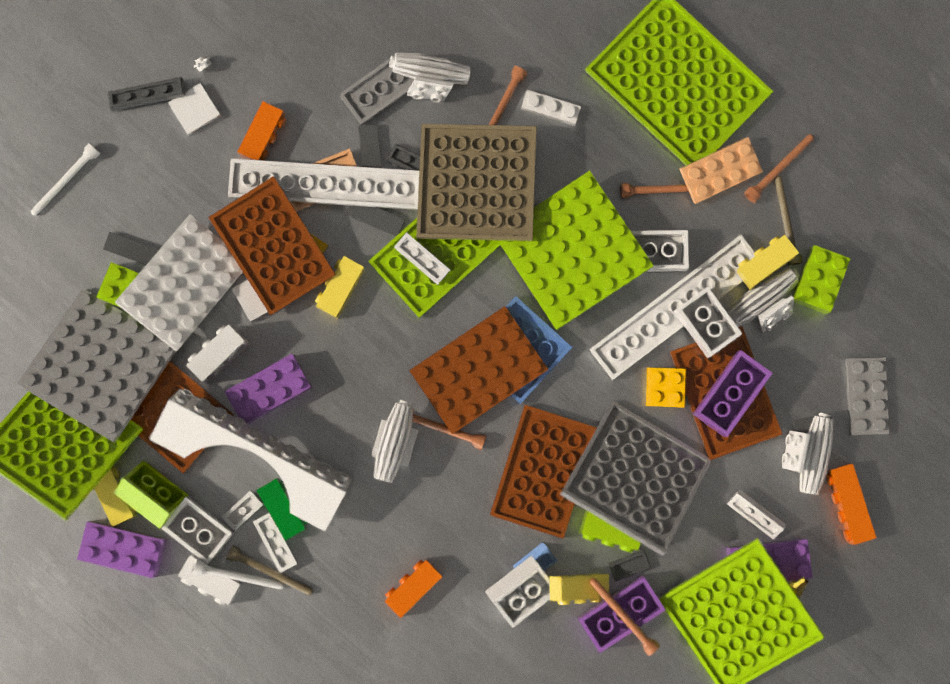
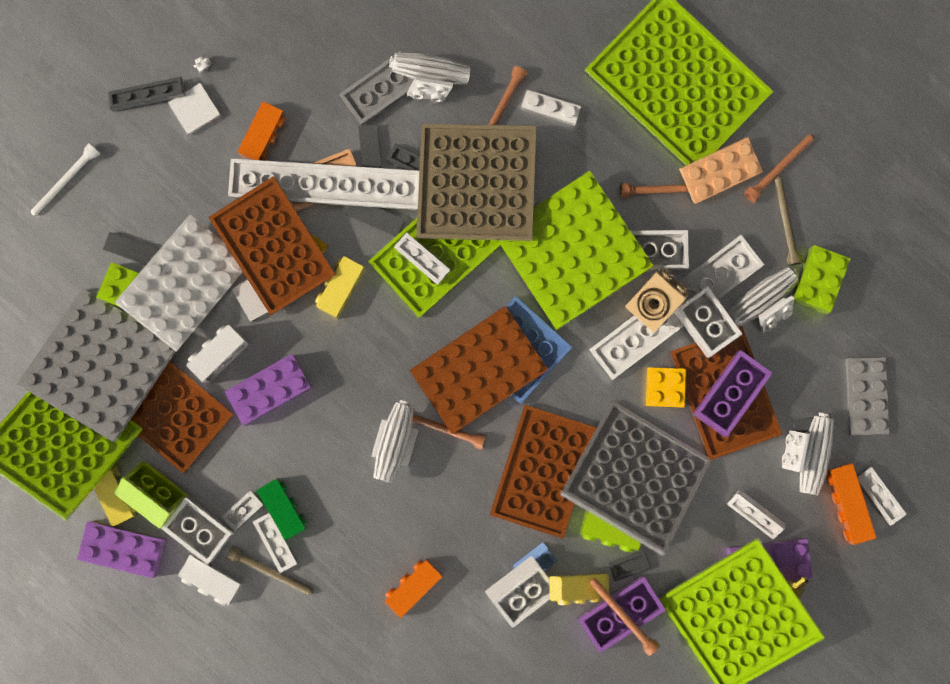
white arch [150,389,352,531] -> none
white piece [192,559,284,589] -> none
light yellow brick [737,235,799,290] -> none
none -> tan brick [625,267,690,333]
none -> white plate [857,467,906,526]

